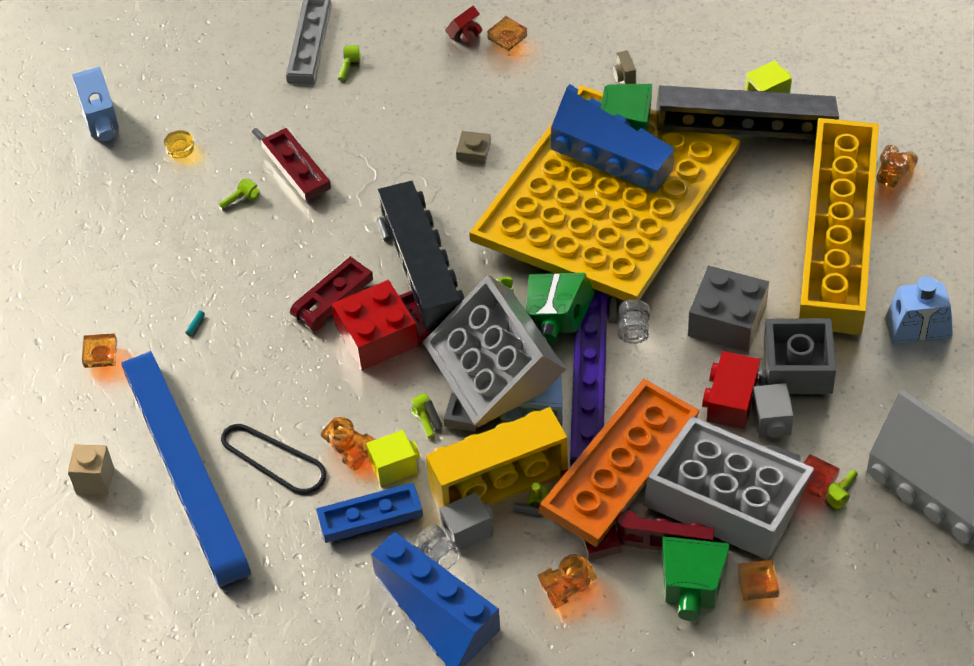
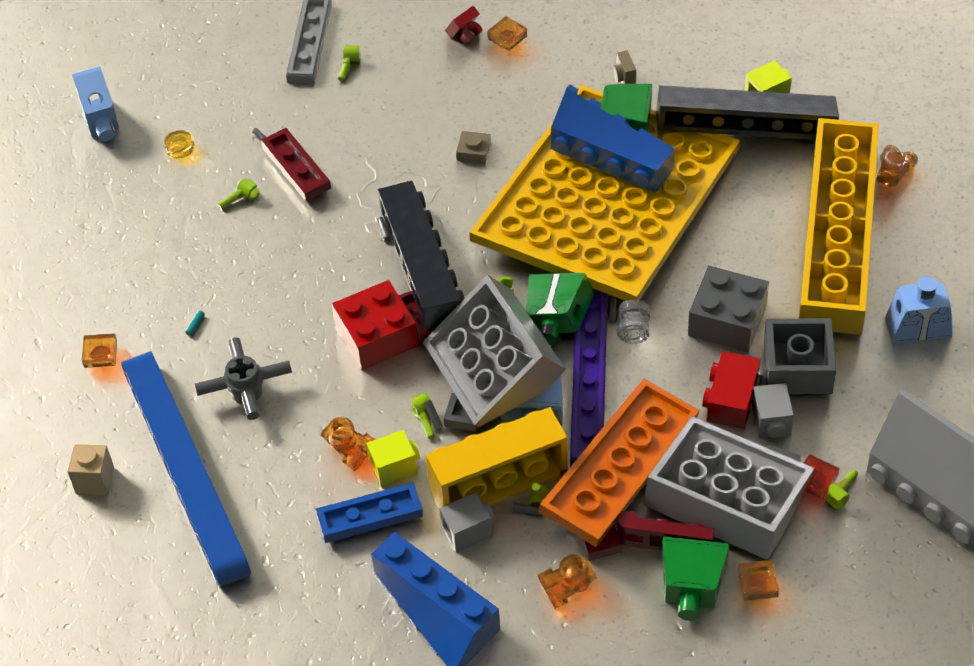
black piece [221,424,326,494] -> none
dark red plate [290,256,373,332] -> none
clear wheel [413,525,461,570] -> none
none -> dark grey bar [195,337,292,420]

